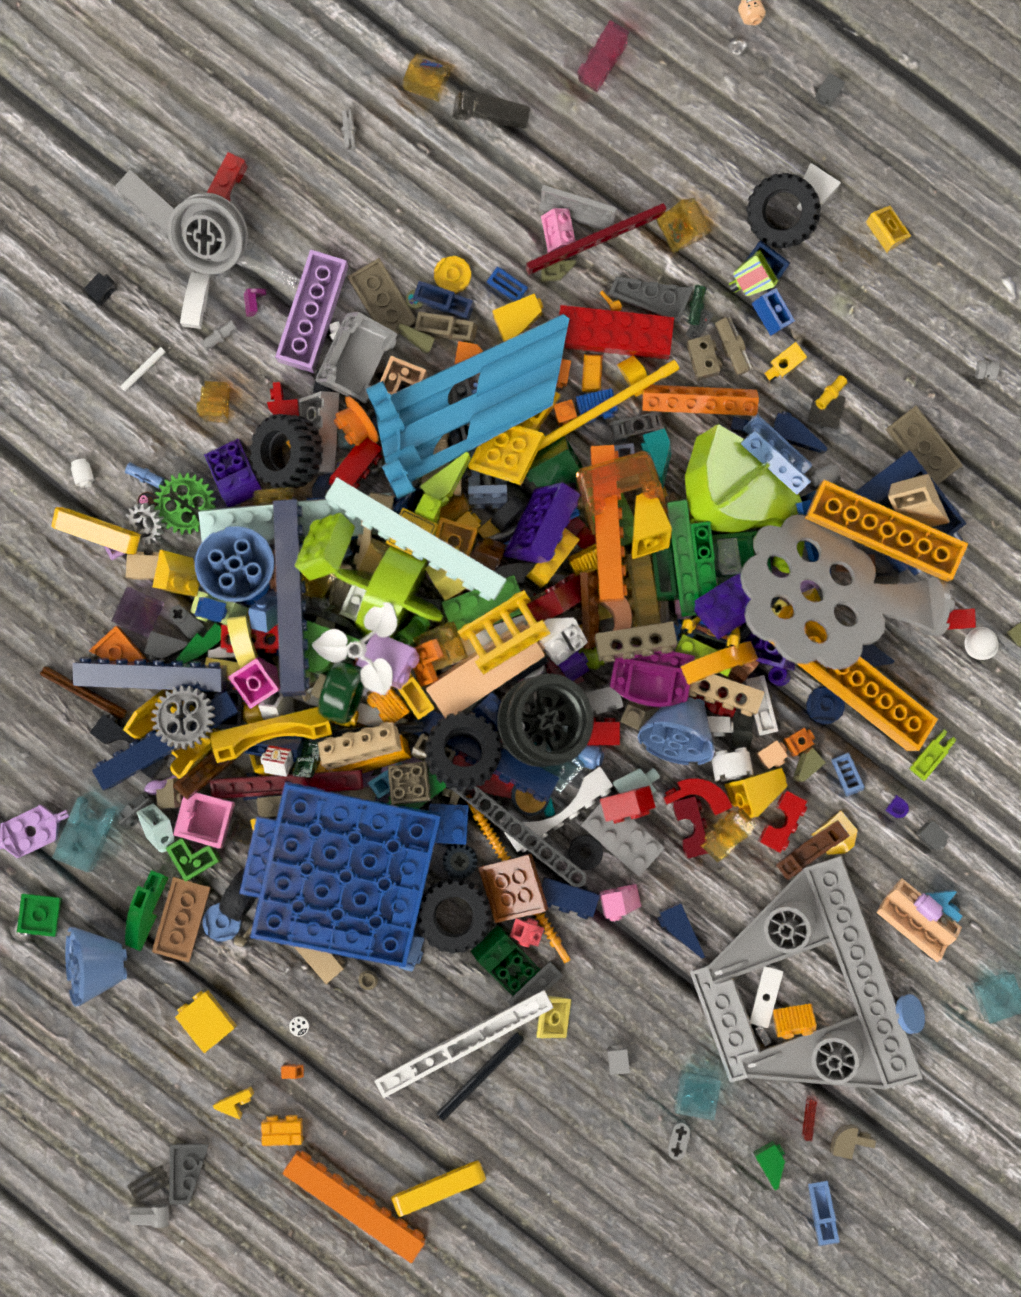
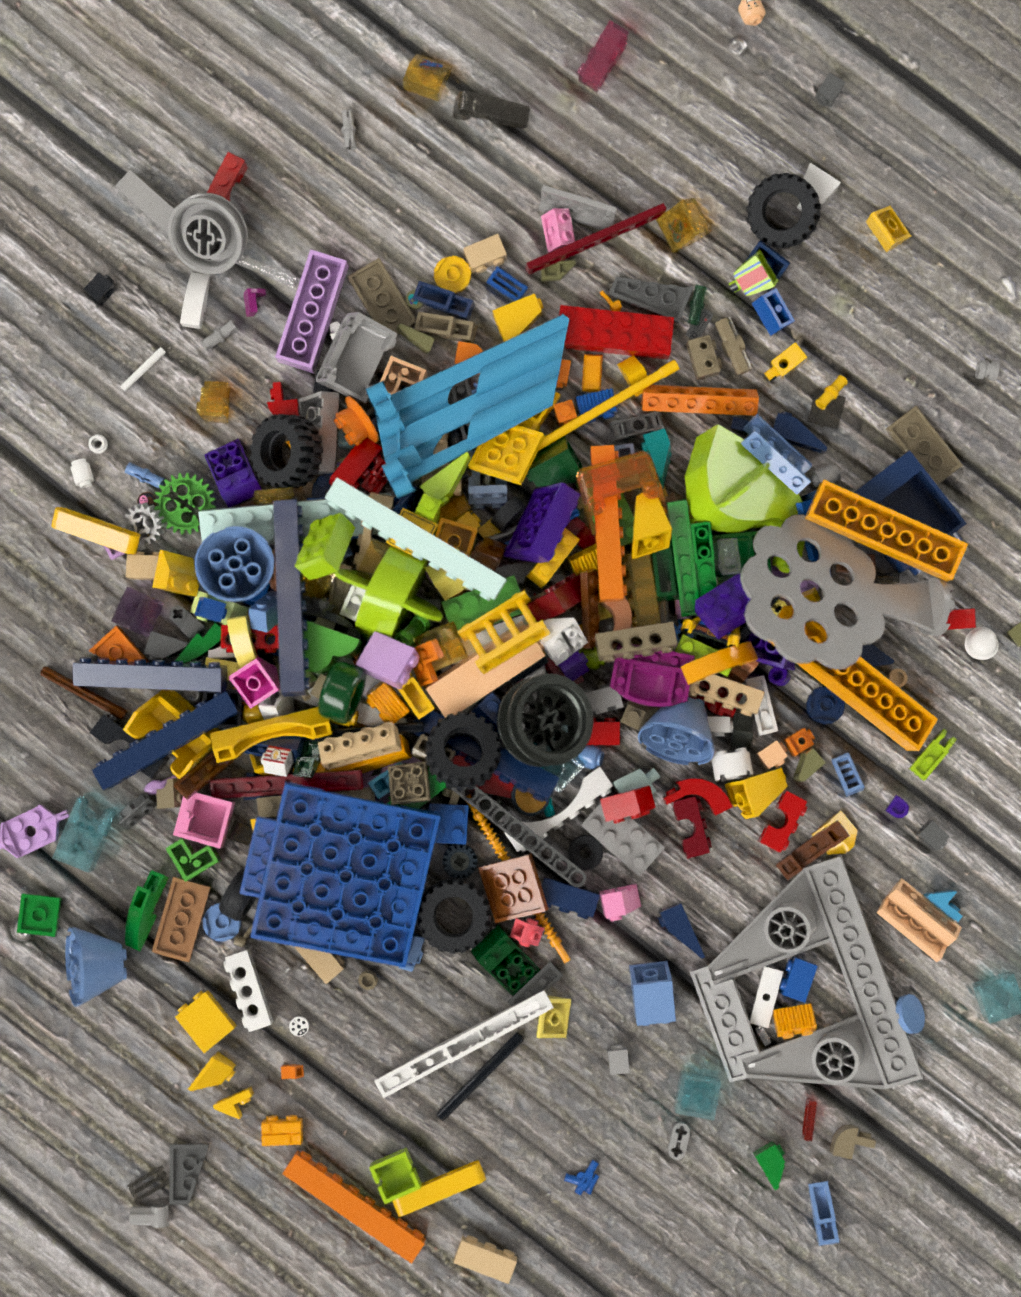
light aqua torso [136,803,175,852] -> none
light grey gear [151,686,216,750] -> none
white plant [312,603,397,695] -> none
clear yellow brick [702,808,757,863] -> none
tan slope [888,474,949,527] -> none
lavender brick [913,893,943,922] -> none
none -> white plate [88,434,108,454]
none -> yellow slope [188,1051,236,1091]
none -> white brick [224,948,274,1032]
none -> red hips [360,458,388,493]
none -> lime piece [369,1147,422,1204]
none -> tan brick [453,1235,517,1284]
none -> tan brick [463,234,507,274]
none -> blue piece [564,1160,599,1195]
none -> medium blue slope [629,961,676,1026]
none -> blue brick [779,956,818,1003]
none -> tan tile [887,669,908,688]

